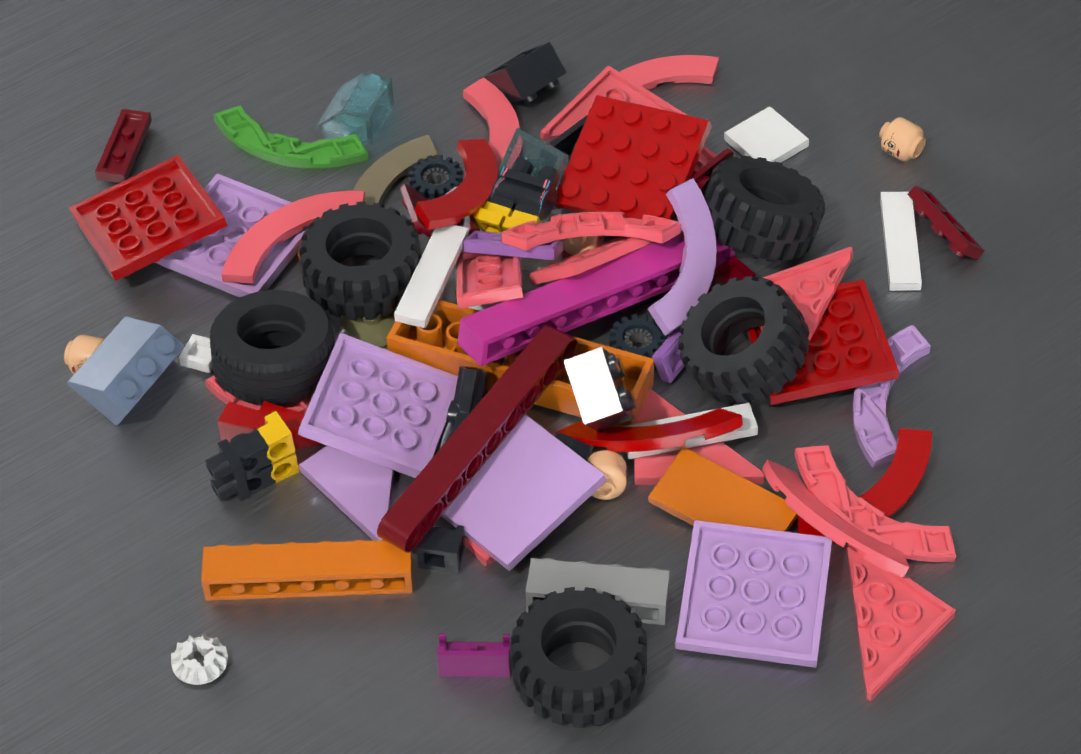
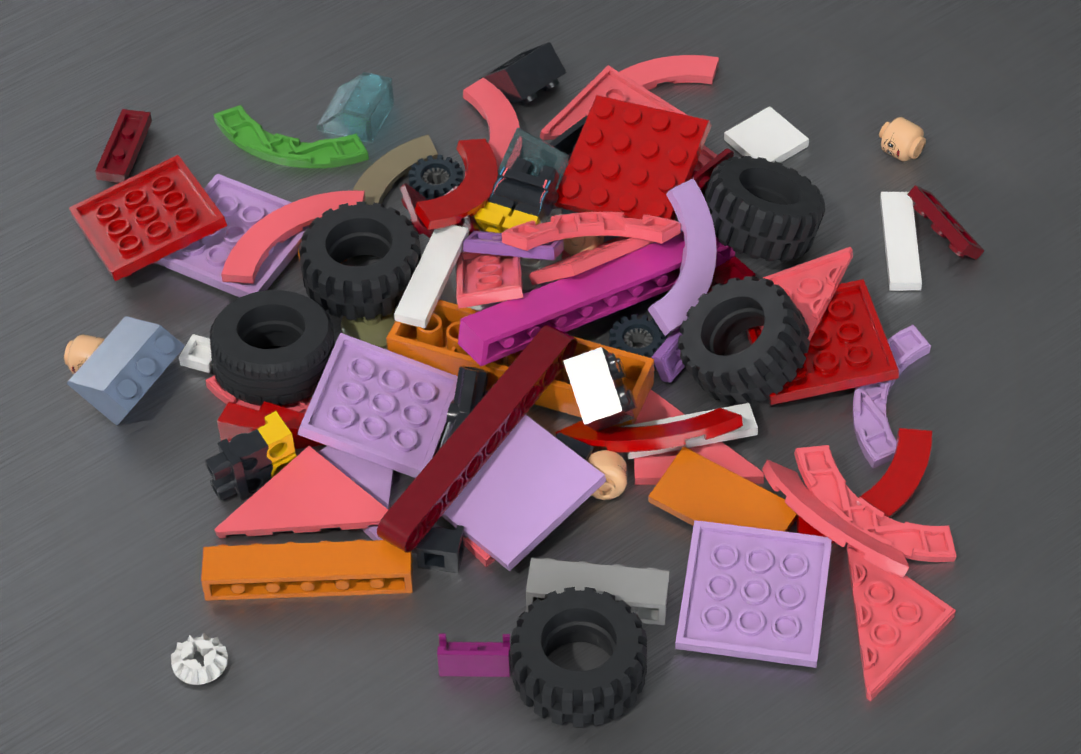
none -> coral tile [214,446,388,538]

